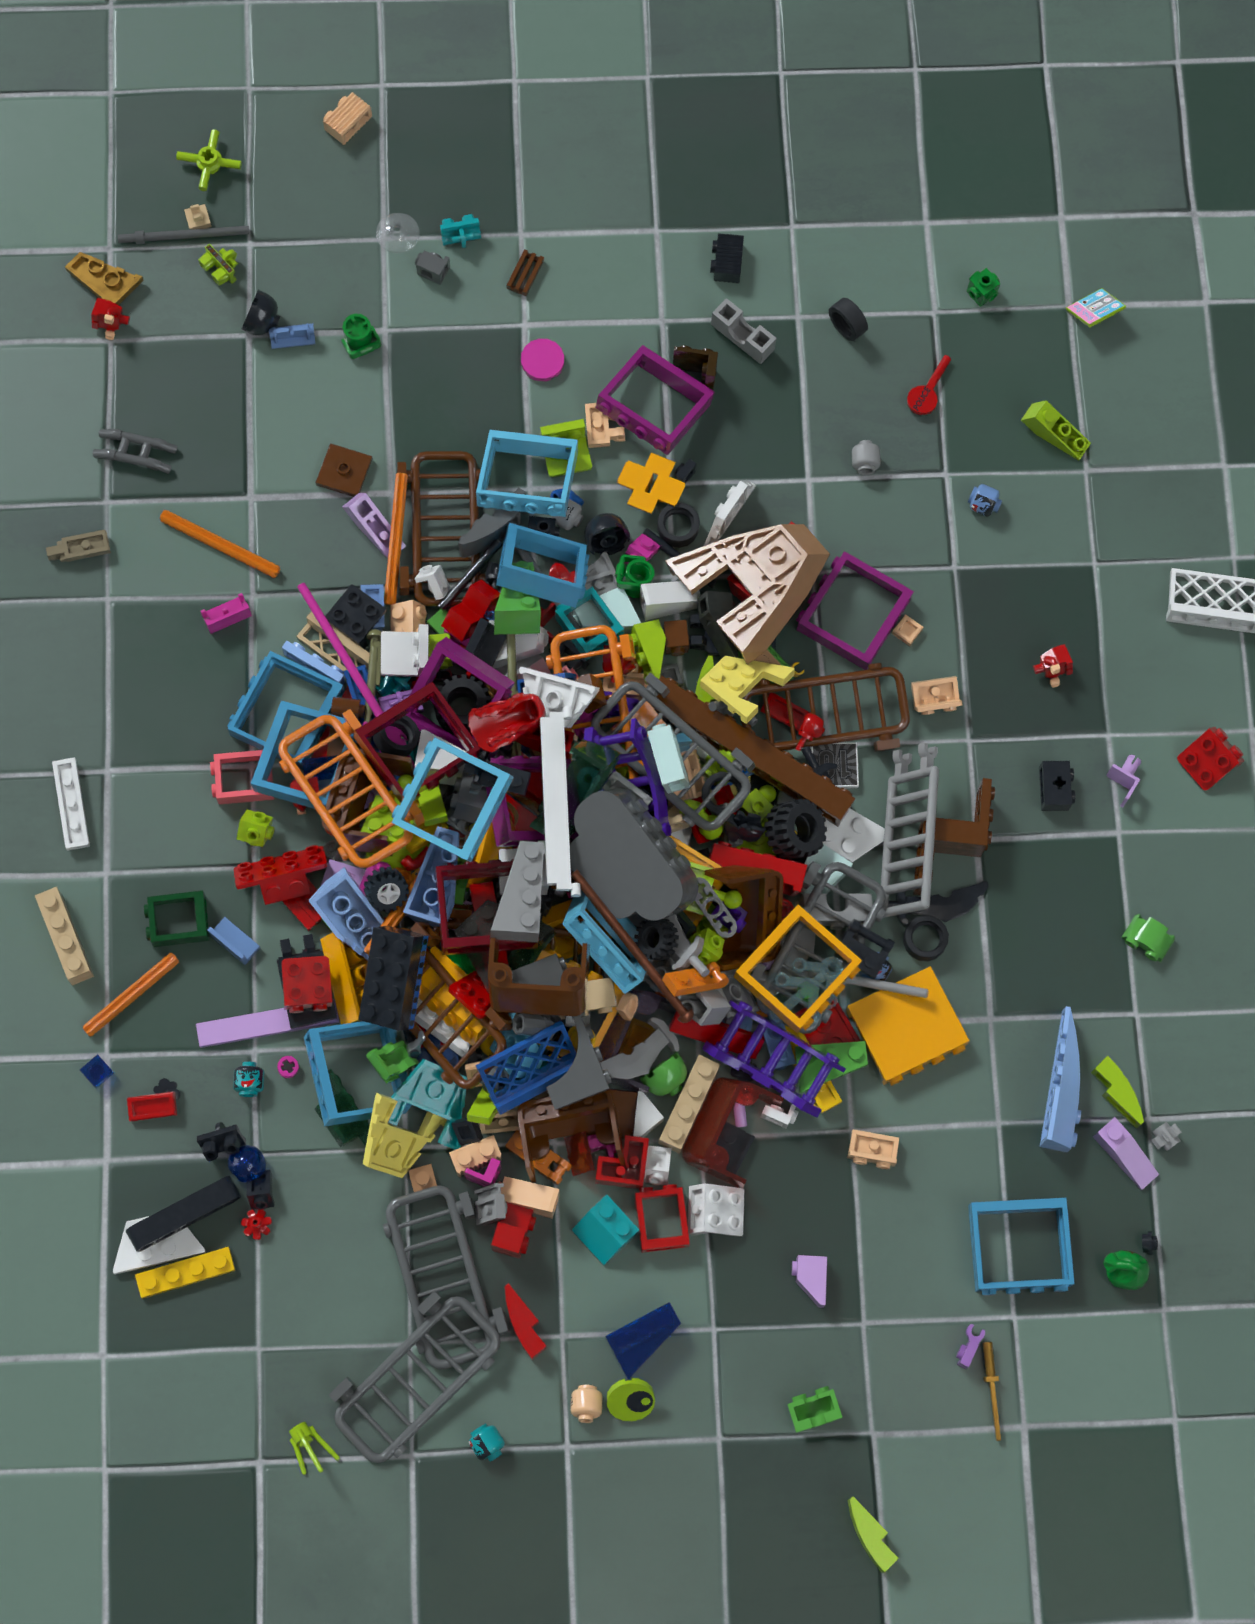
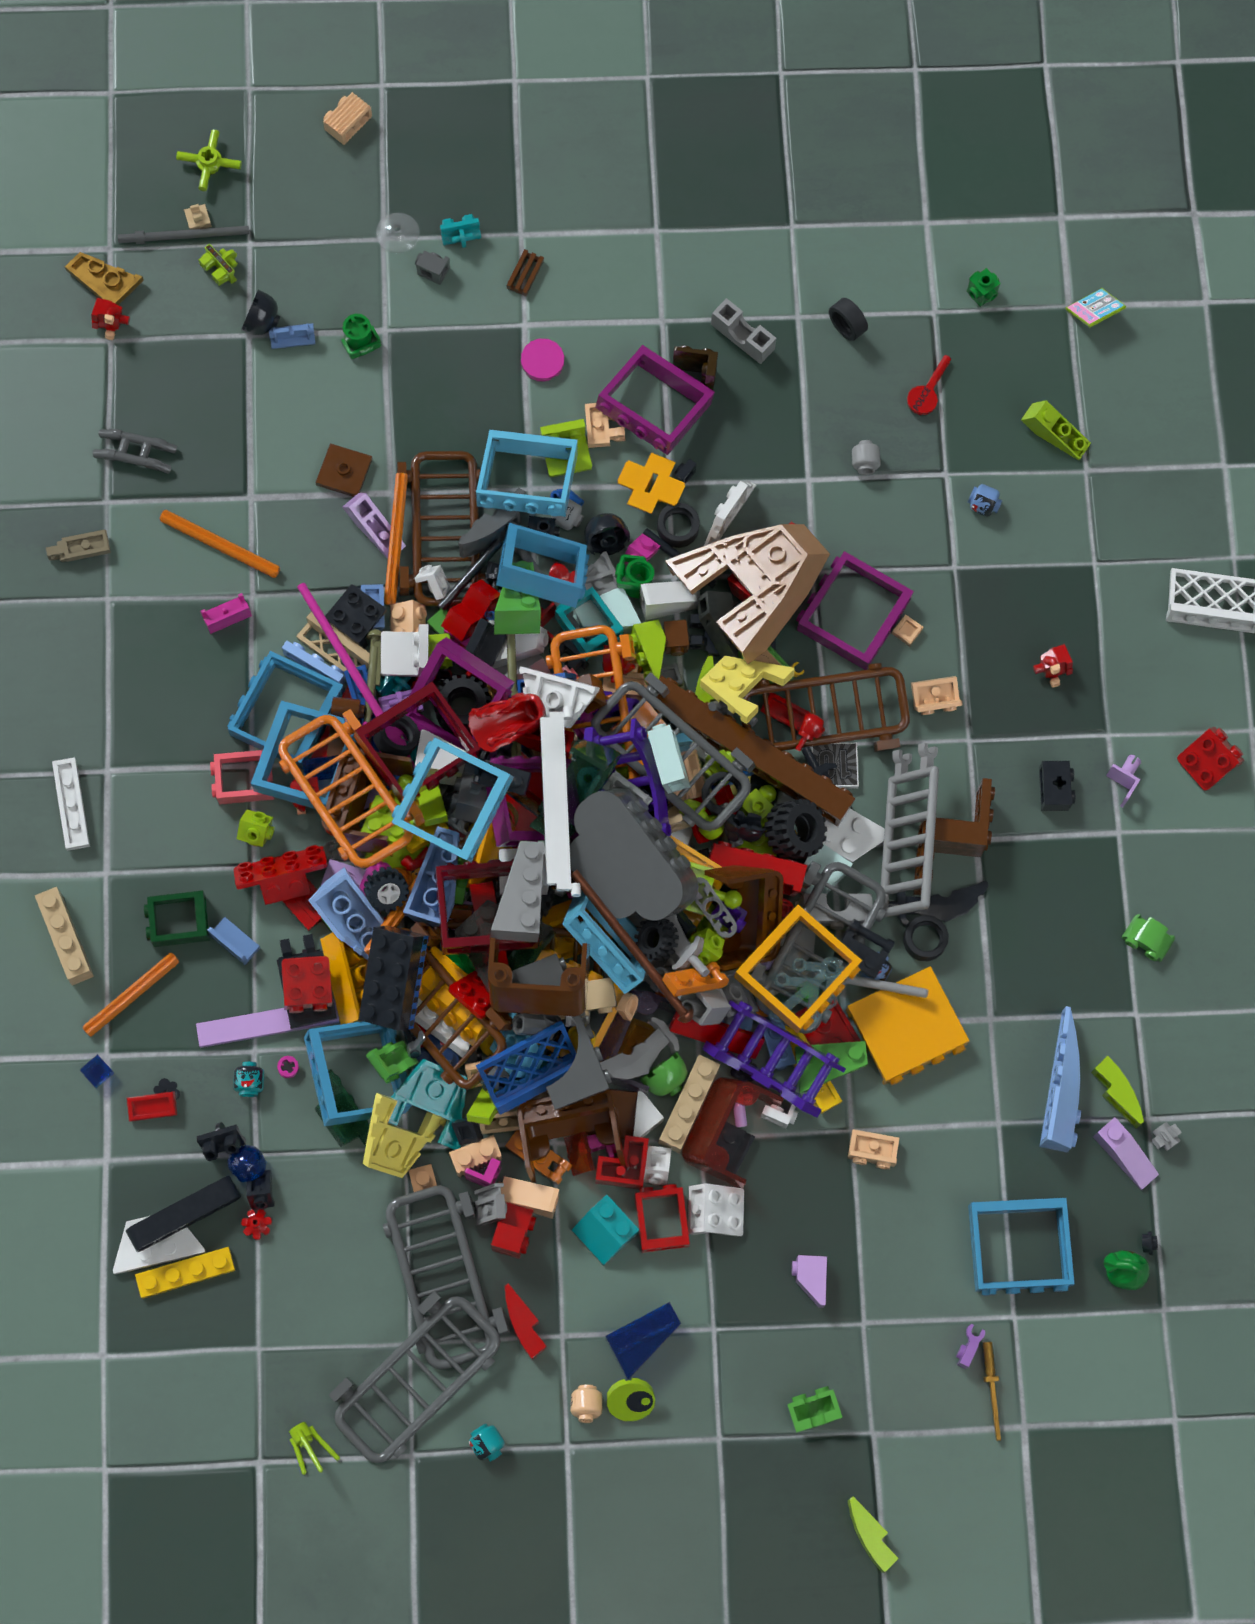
black brick [710,233,744,283] -> none

